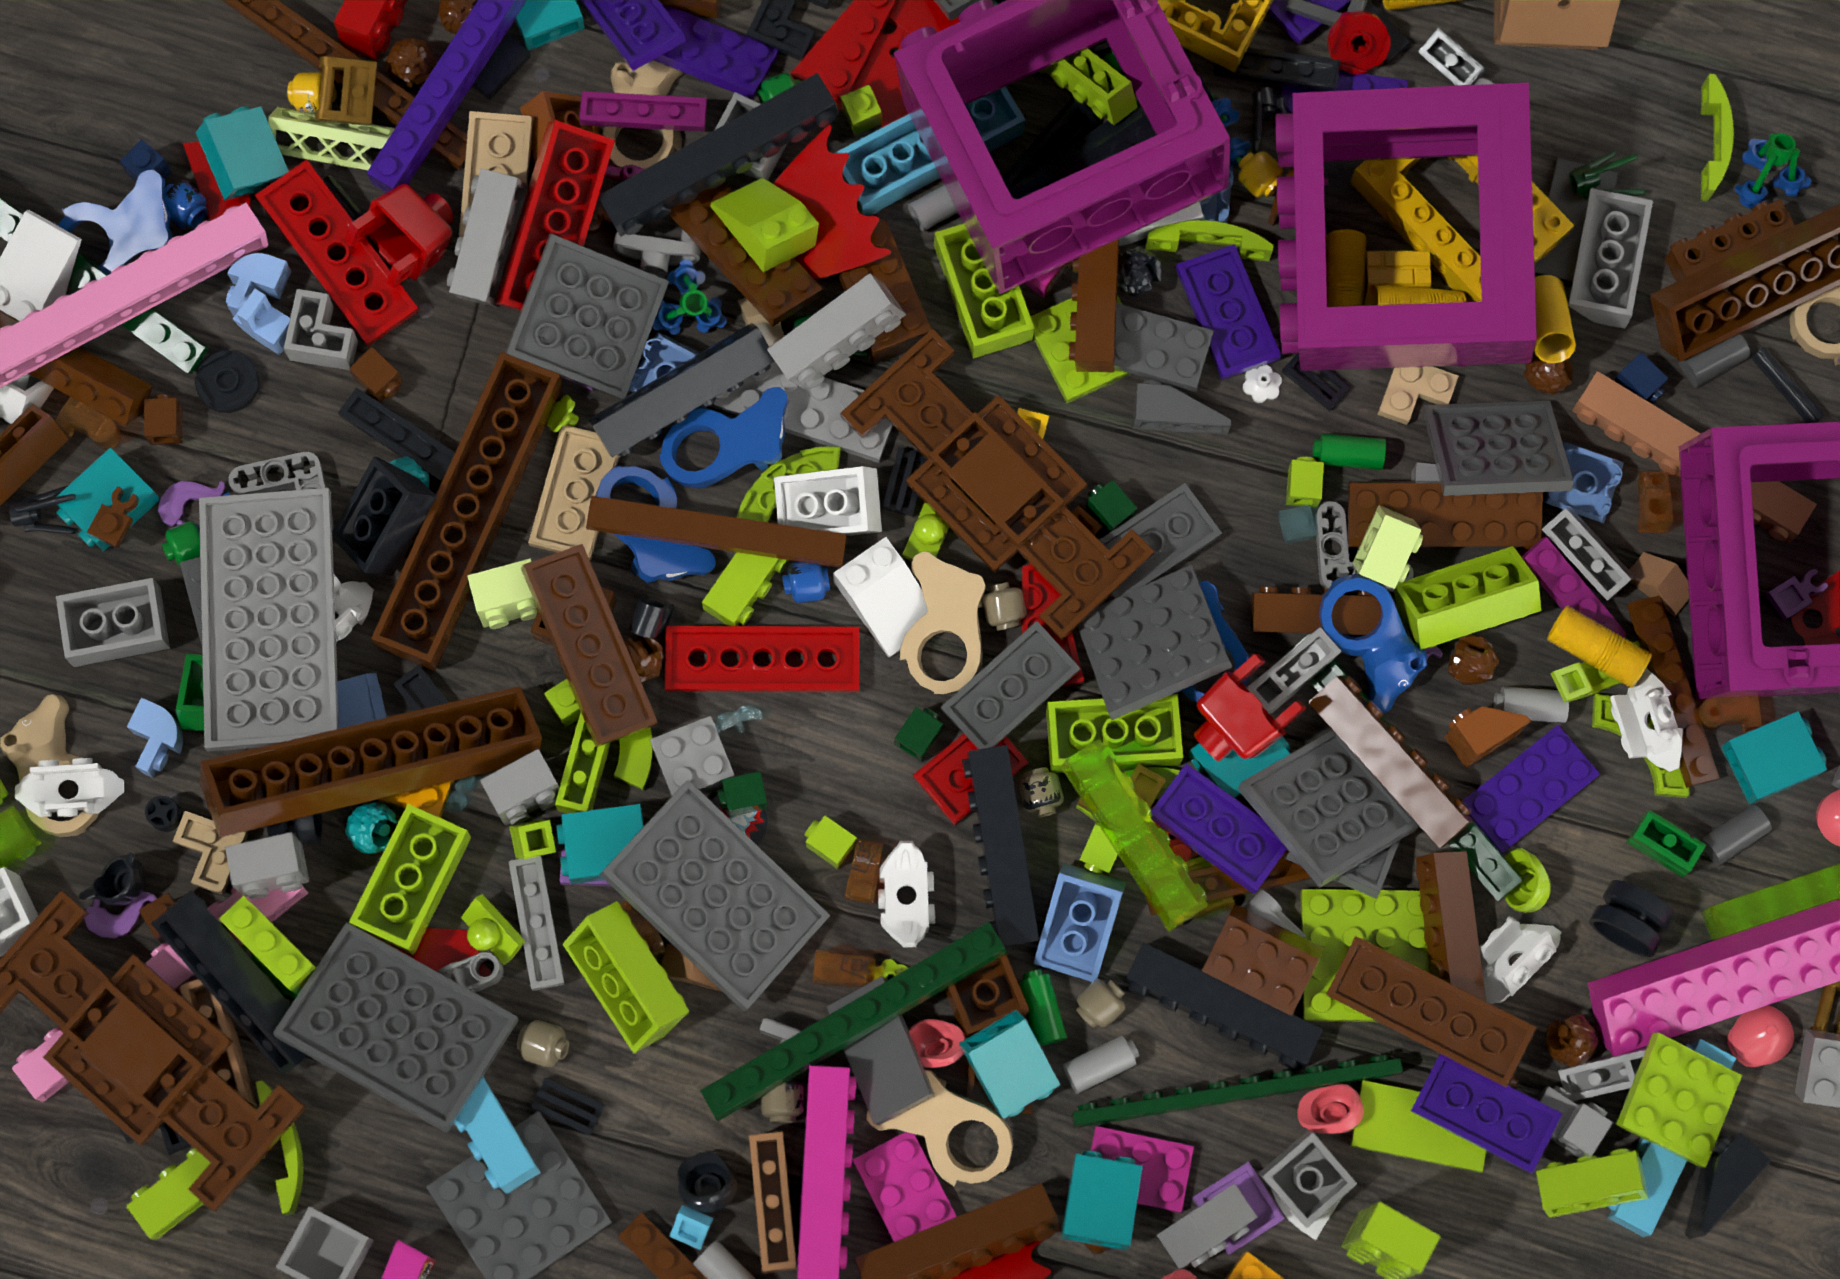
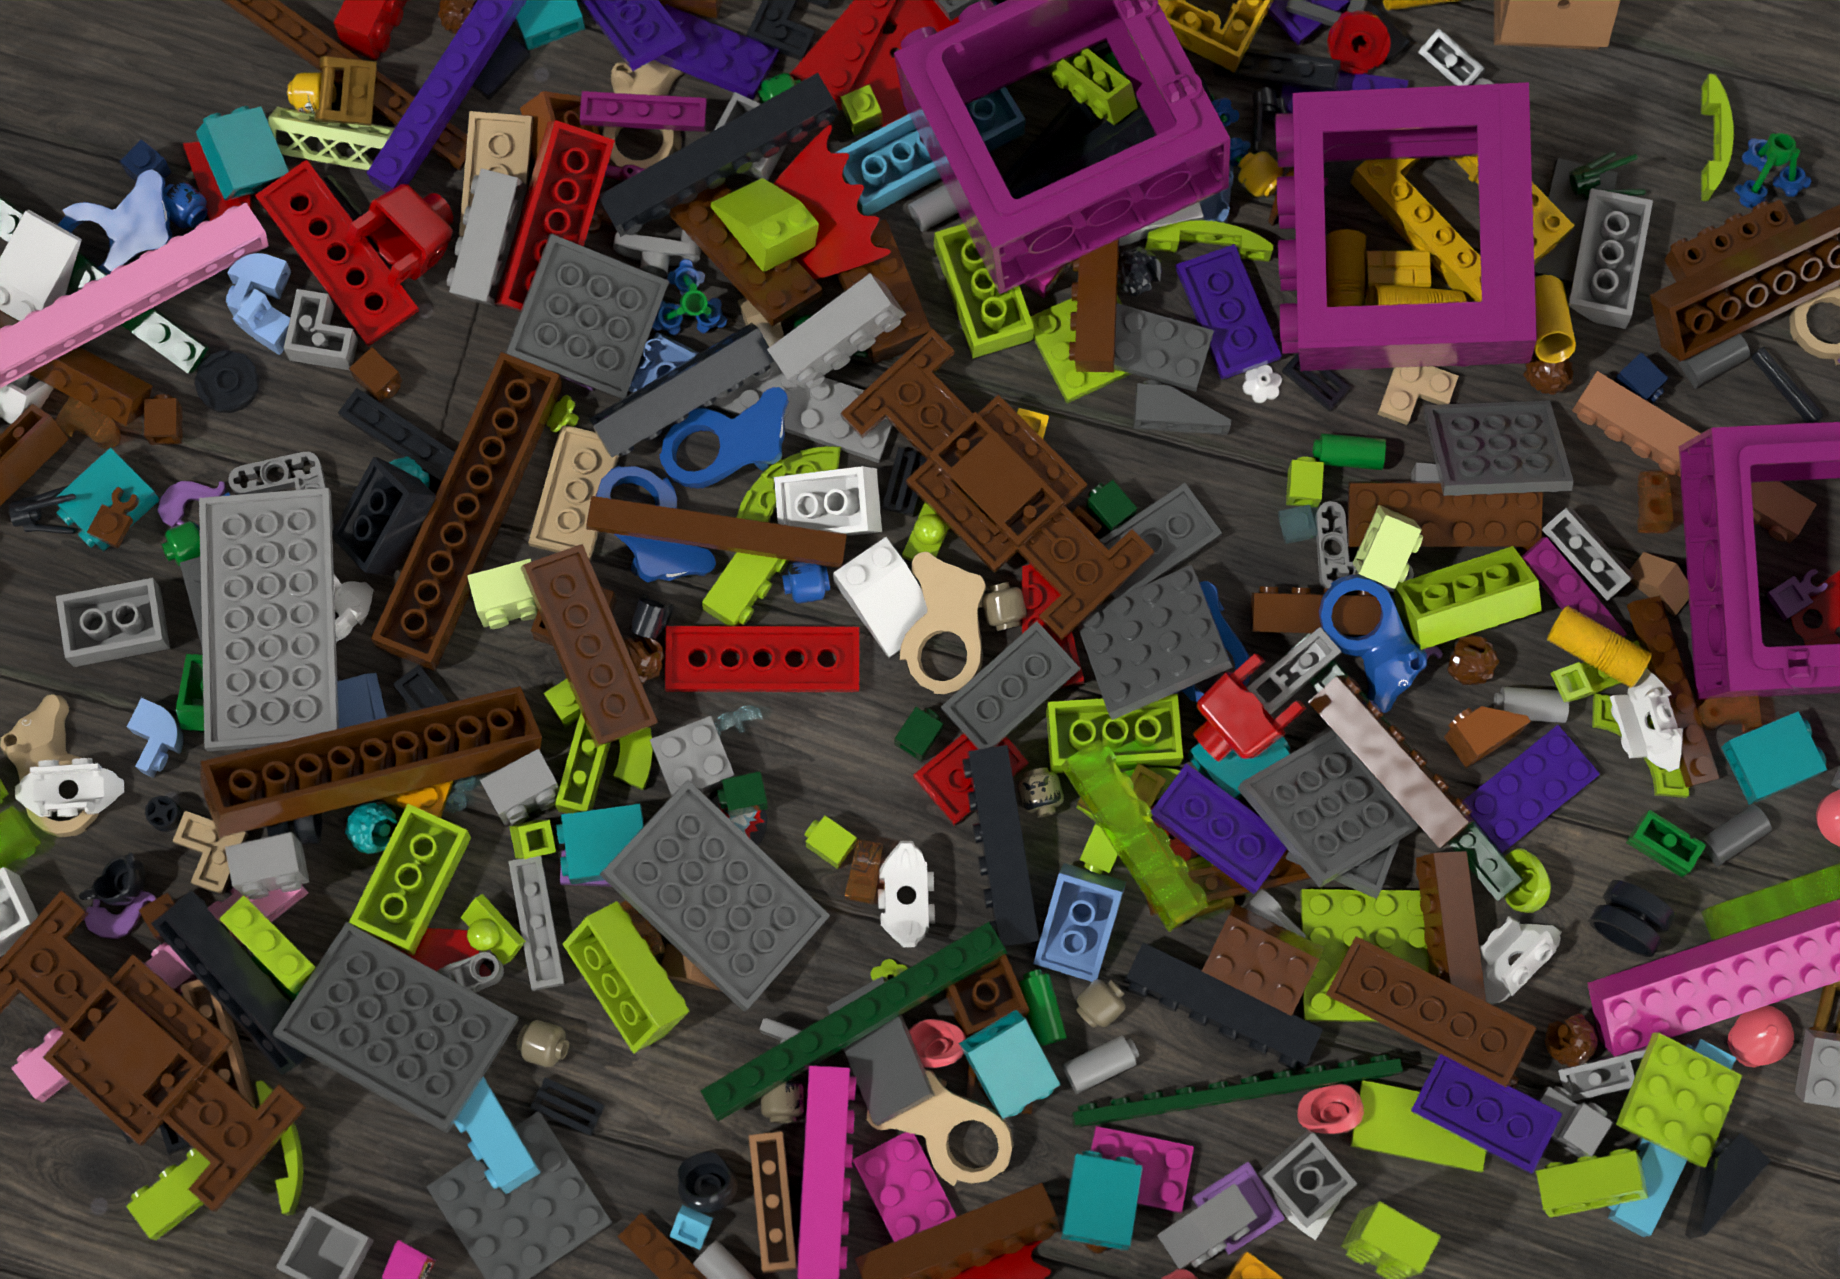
reddish brown piece [386,38,436,87] -> none
clear orange leg [813,950,876,987] -> none
medium blue slope [1544,442,1624,523] -> none

